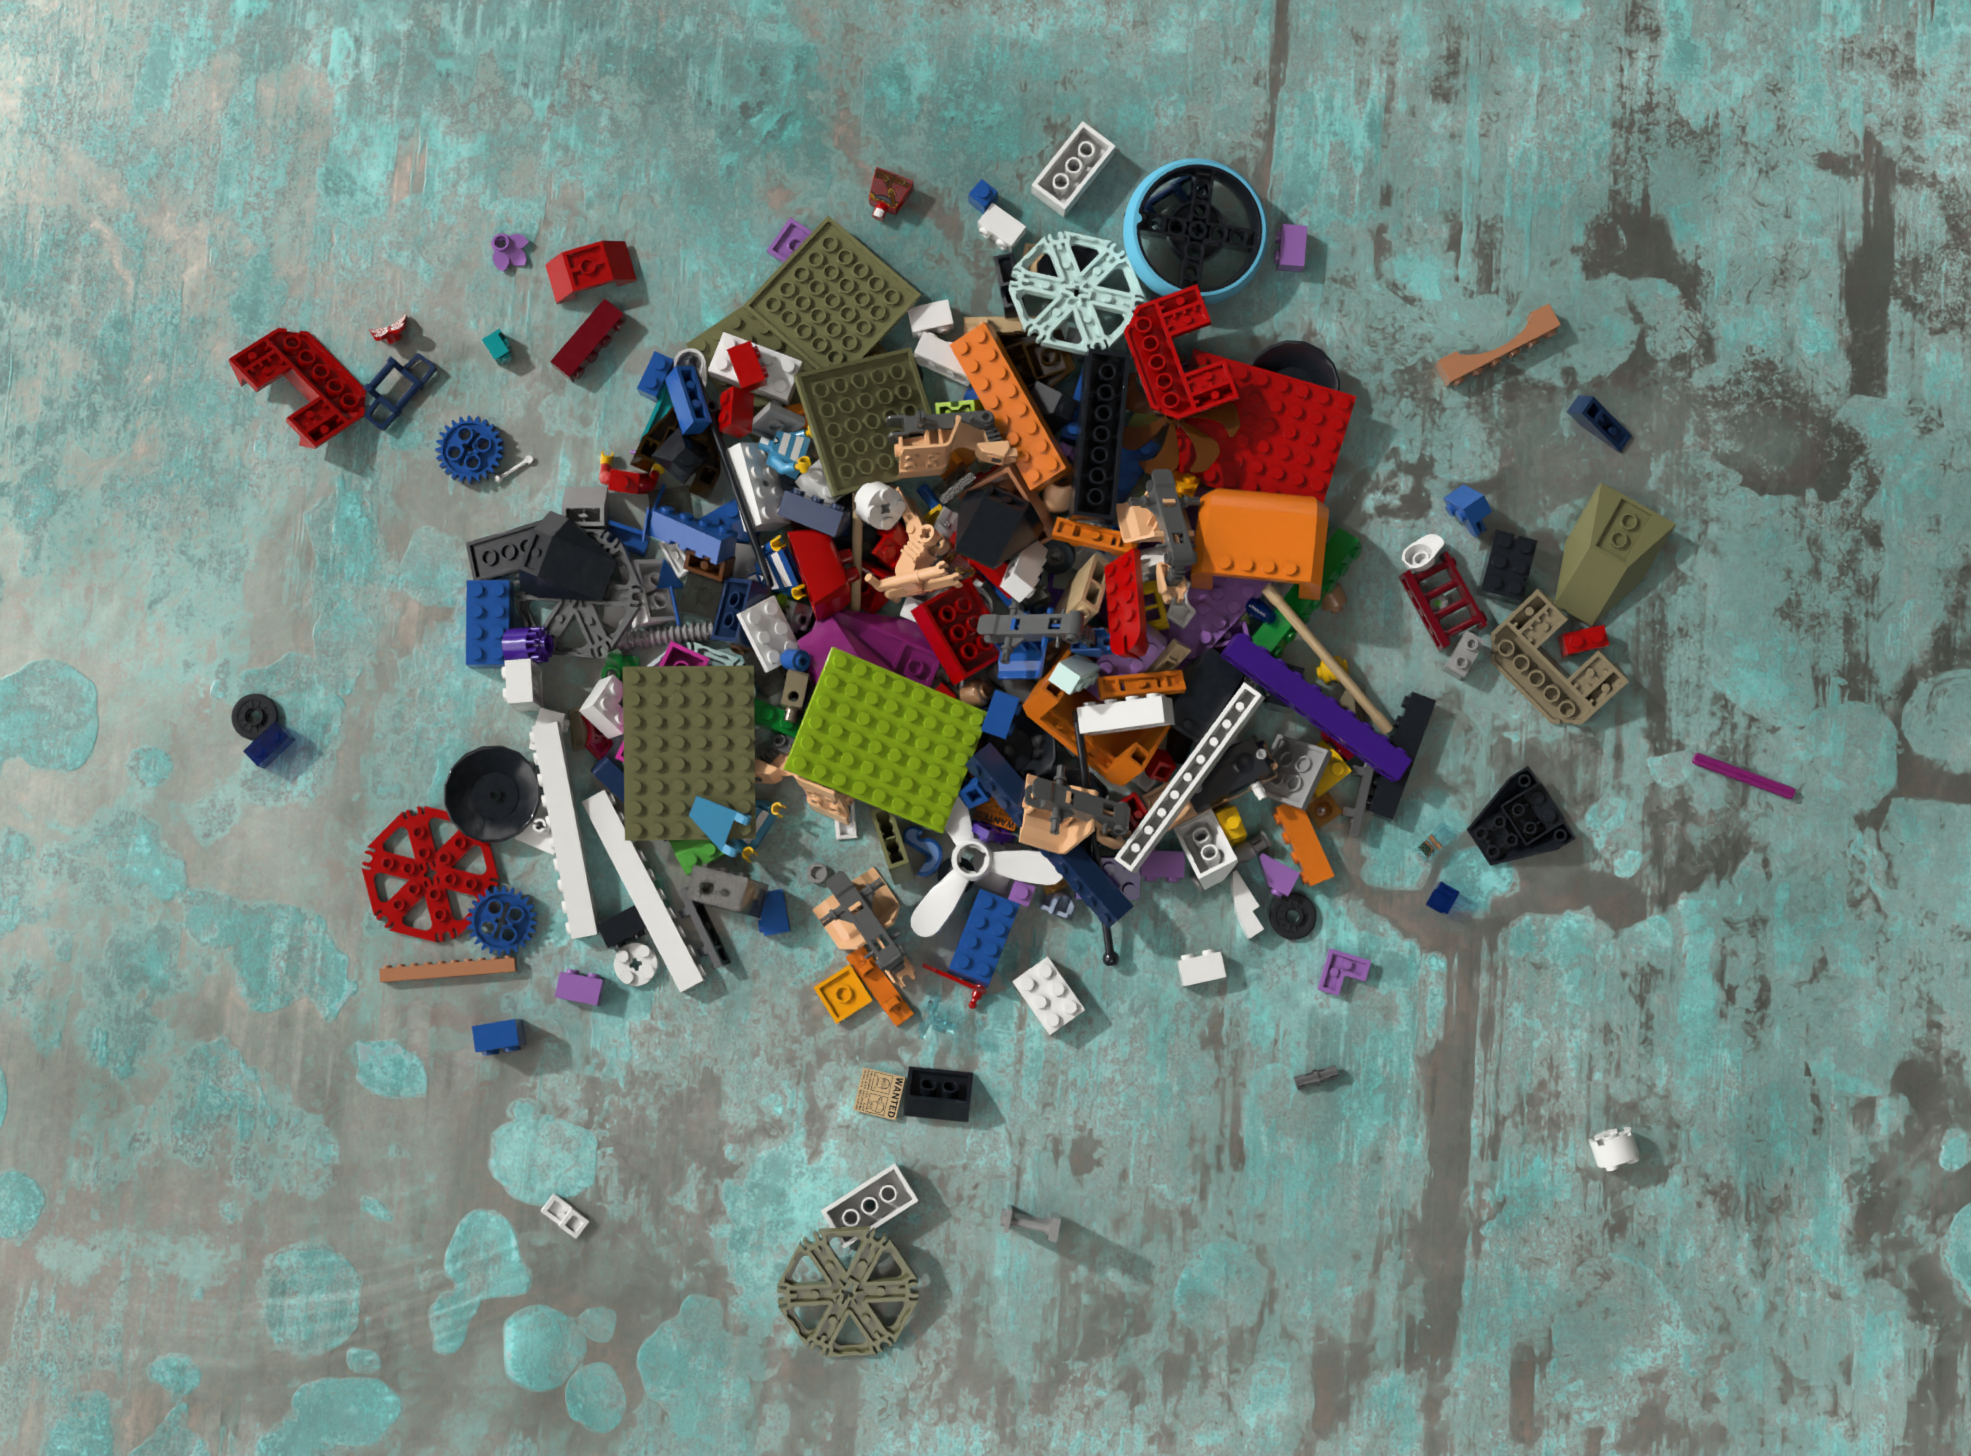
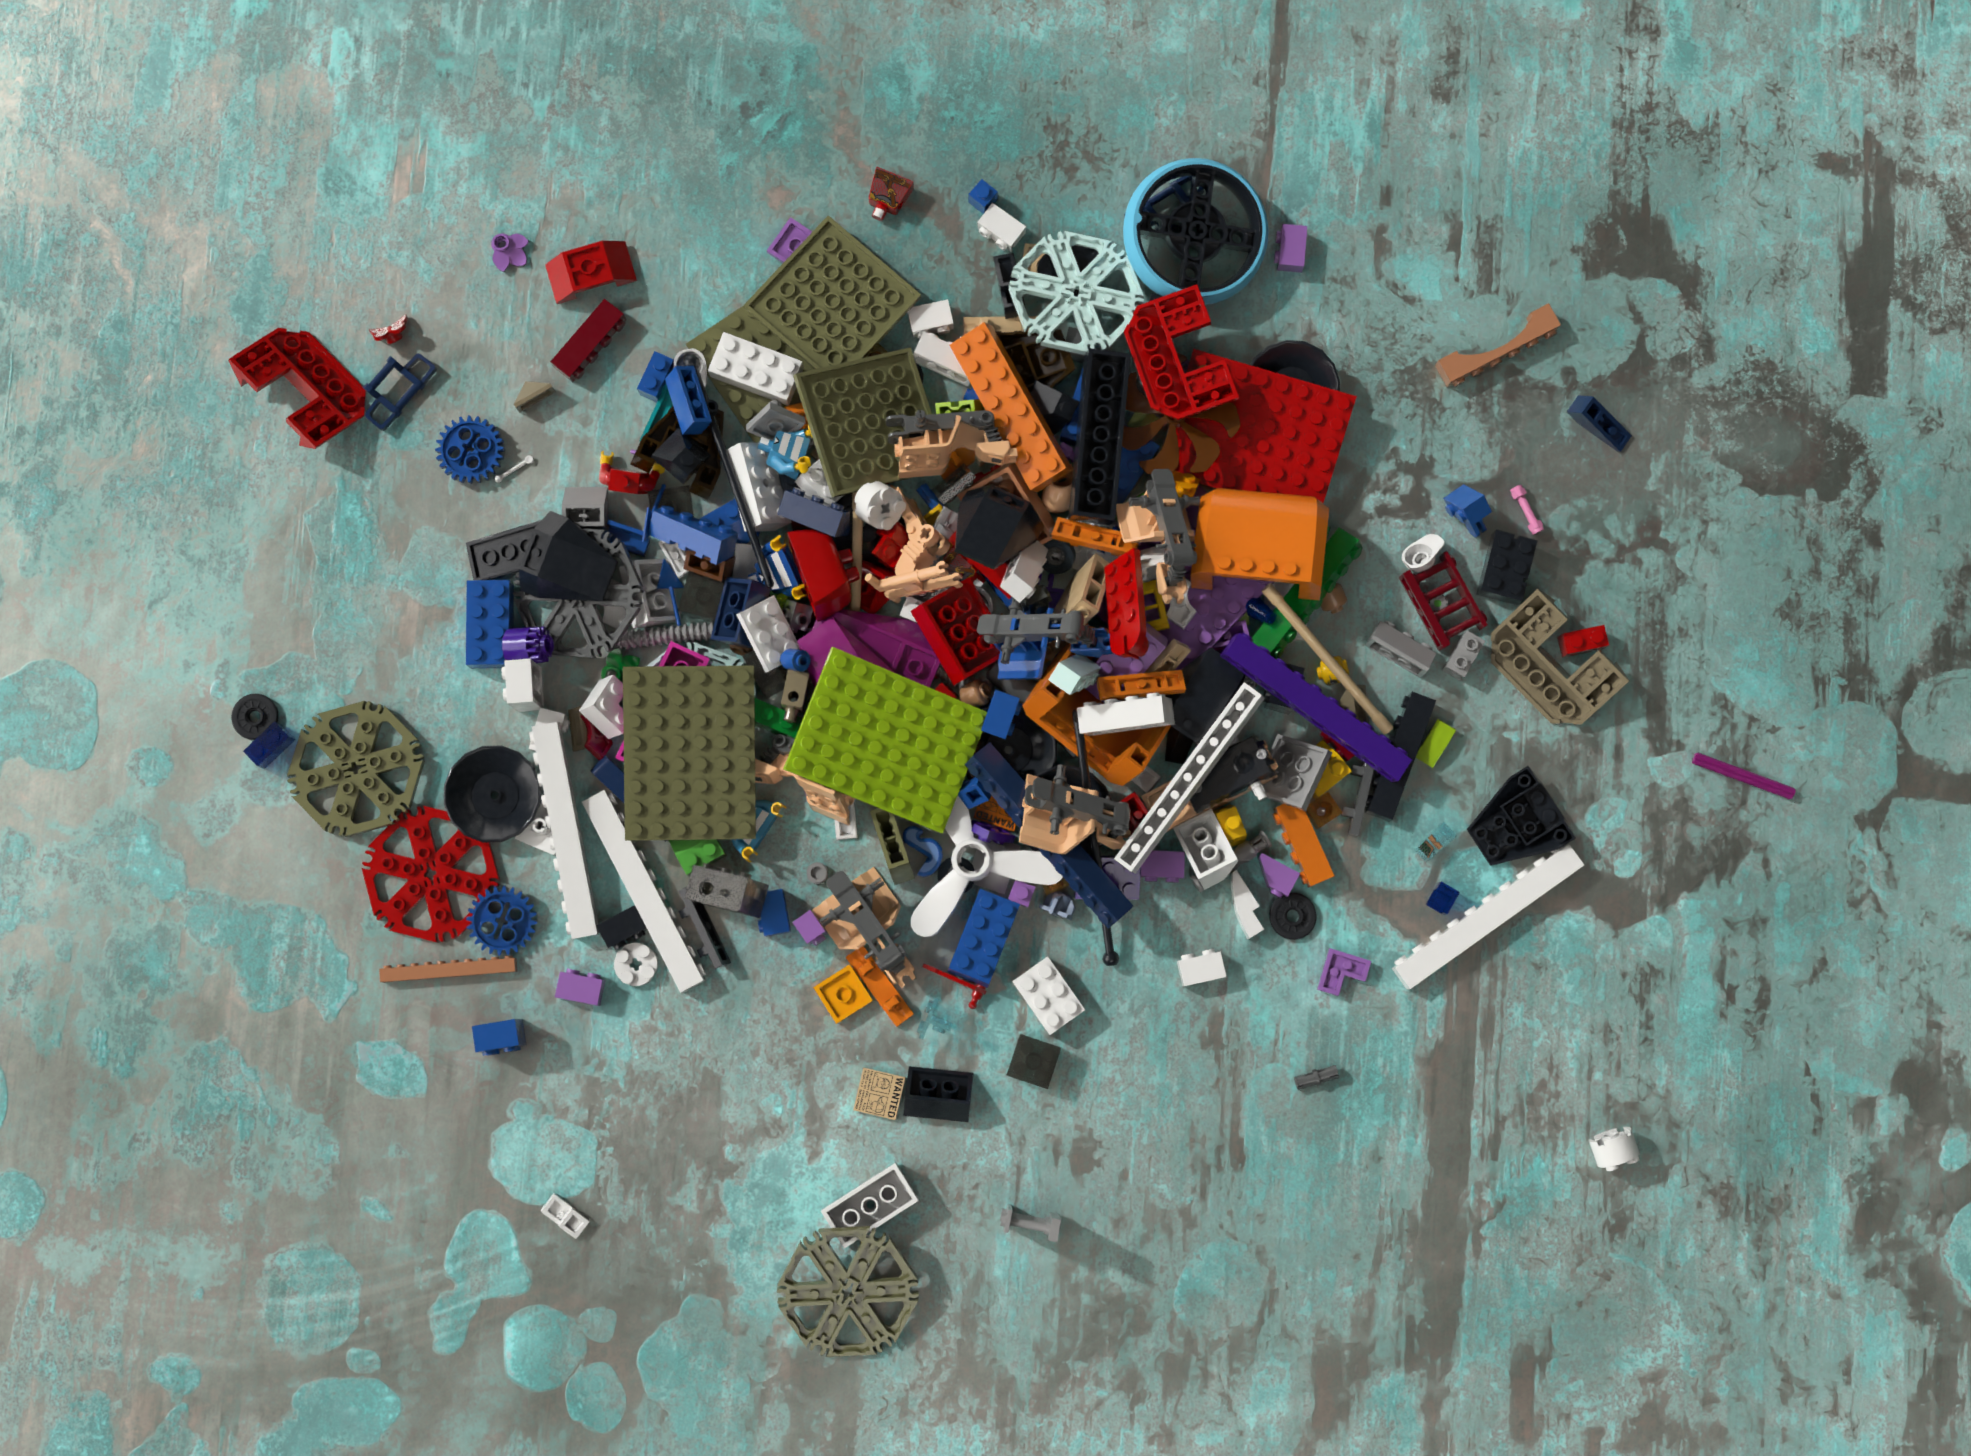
teal brick [481,329,513,365] -> none
dark azure flag [689,795,751,857] -> none
red brick [718,386,754,439] -> none
red brick [727,340,769,394] -> none
white brick [1031,121,1116,217] -> none
red brick [1144,748,1177,783] -> none
olive wedge [1554,482,1676,627] -> none
none -> olive plate [287,701,425,837]
none -> dark tan slope [514,381,556,413]
none -> medium lavender brick [793,910,827,946]
none -> clear smoke brick [1006,1034,1061,1089]
none -> light grey slope [1365,621,1436,678]
none -> white brick [1392,844,1584,990]
none -> lime slope [1416,719,1456,768]
none -> bright pink bar [1510,484,1544,535]

